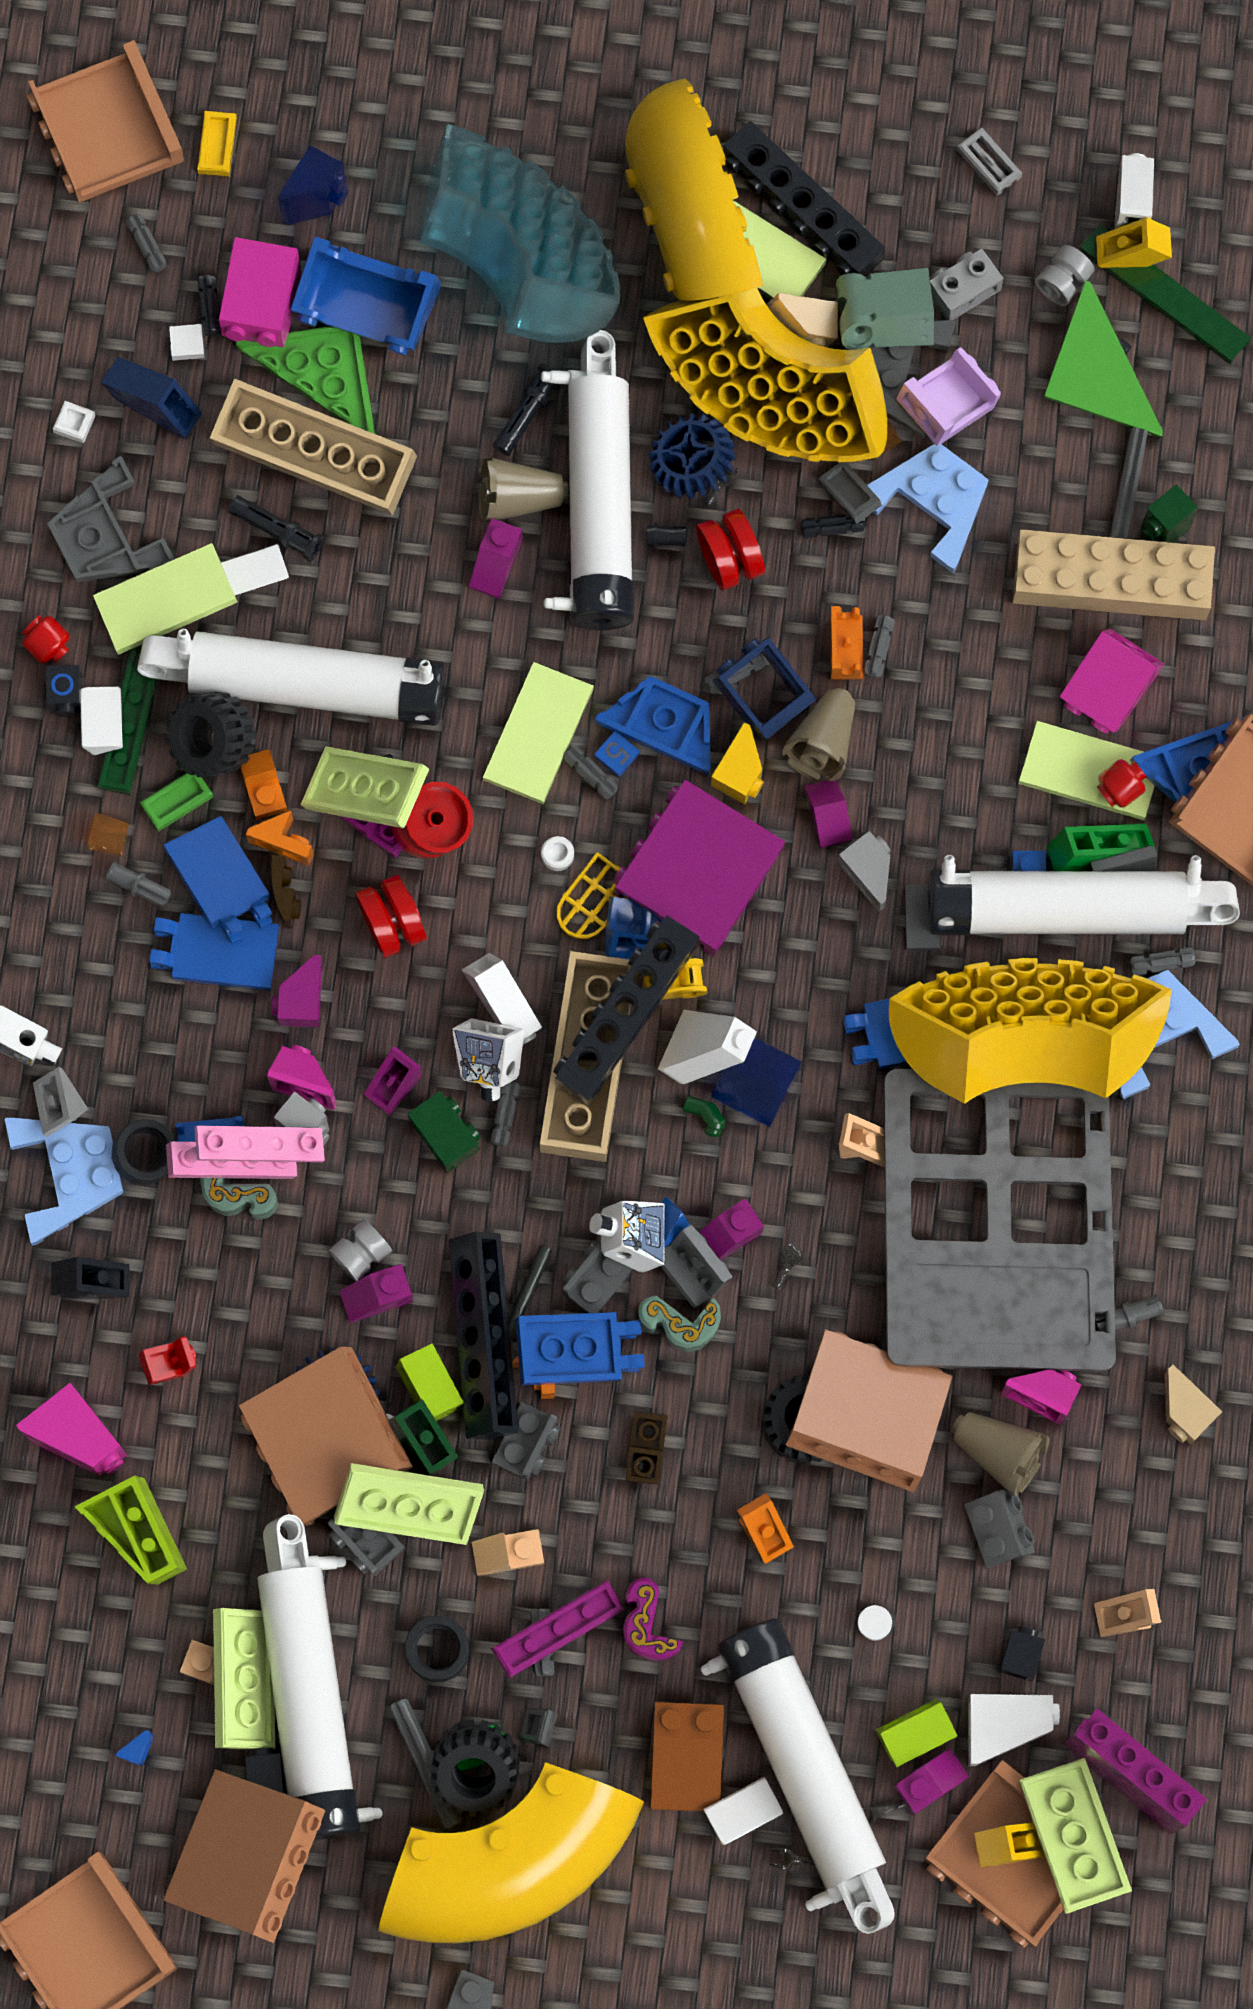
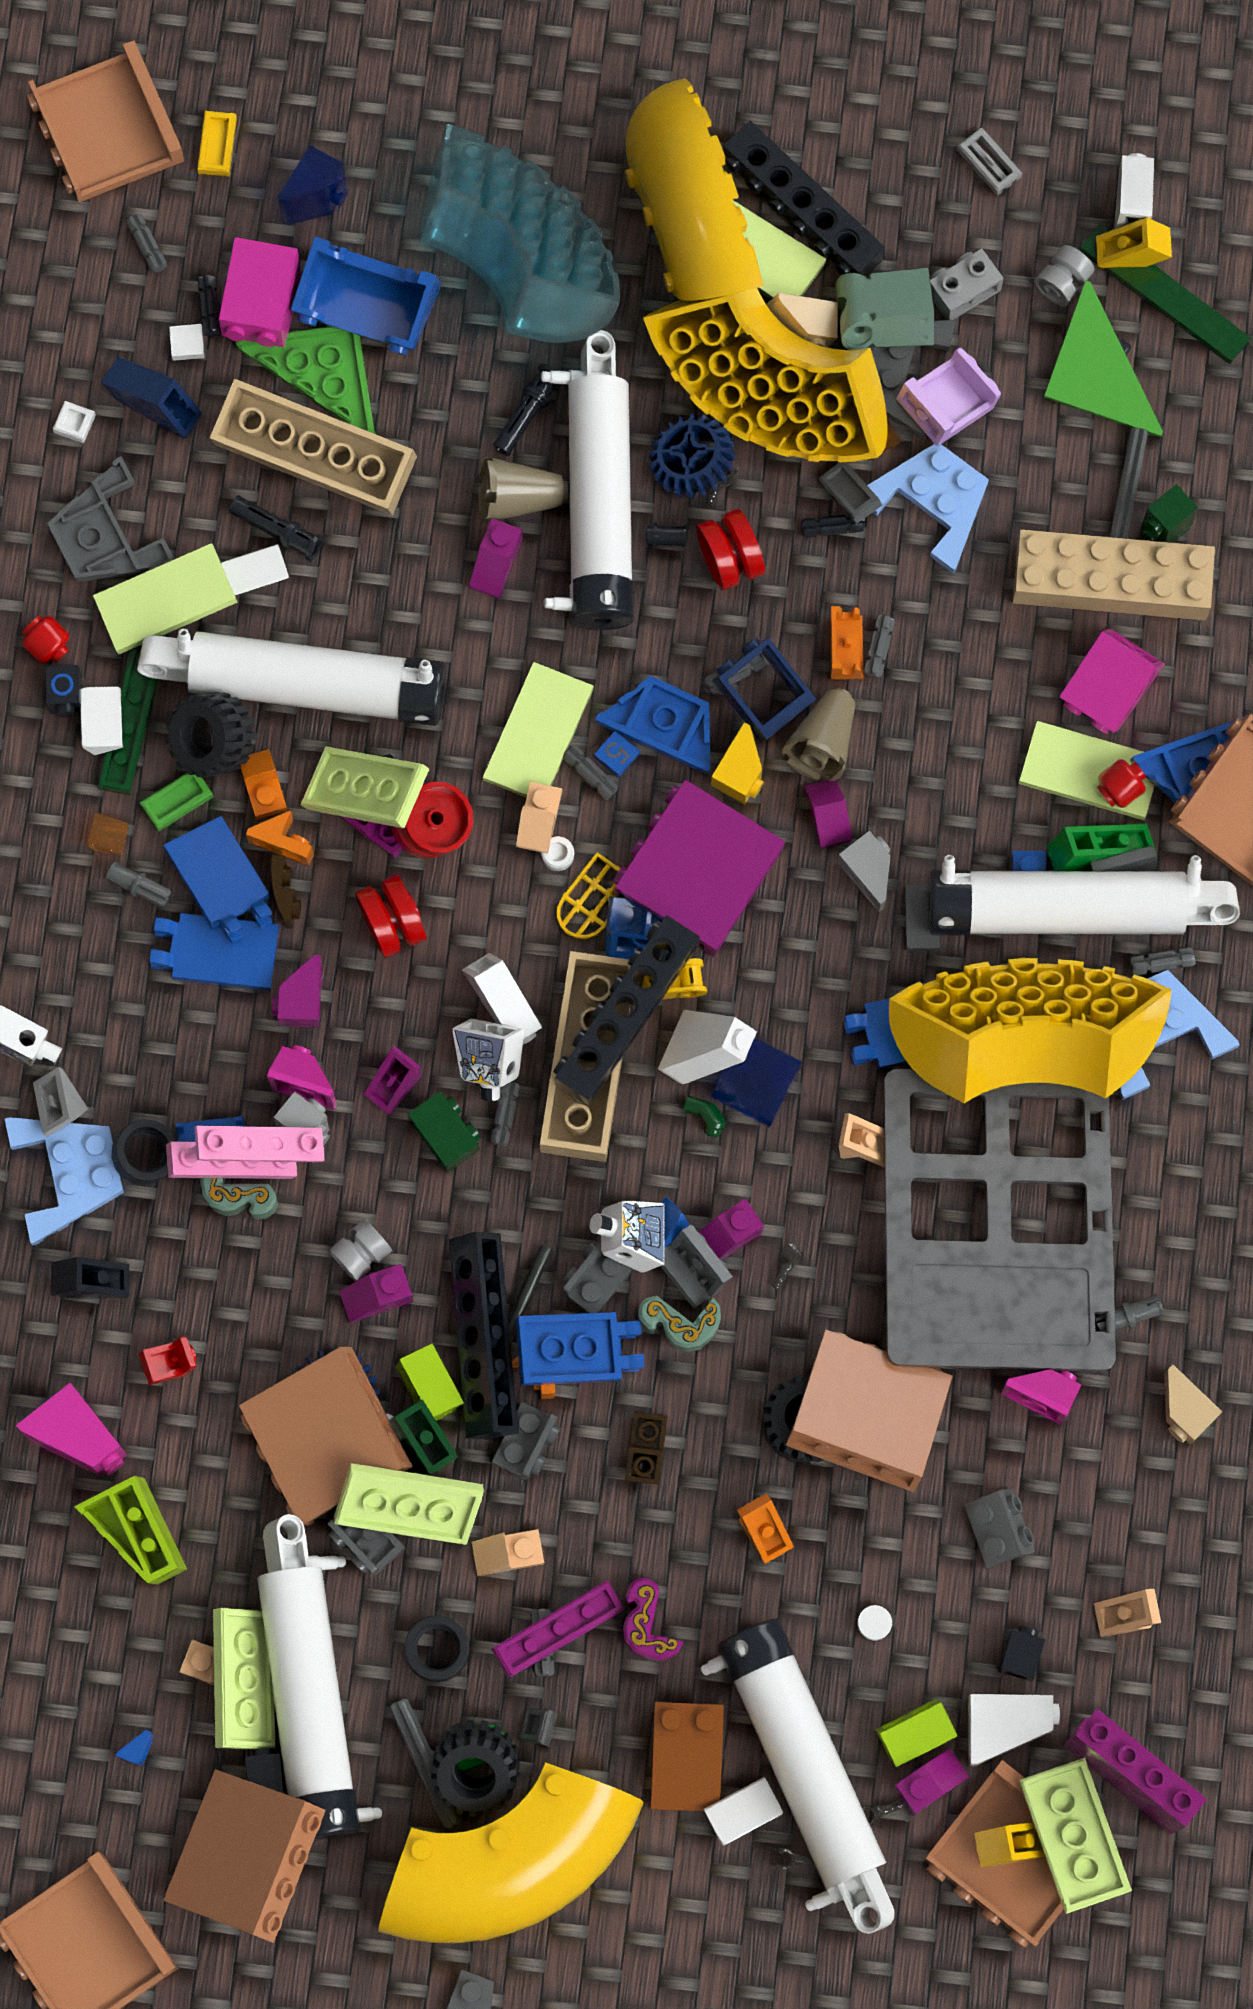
dark tan cone [951,1412,1050,1496] -> none
none -> light nougat slope [516,782,562,854]

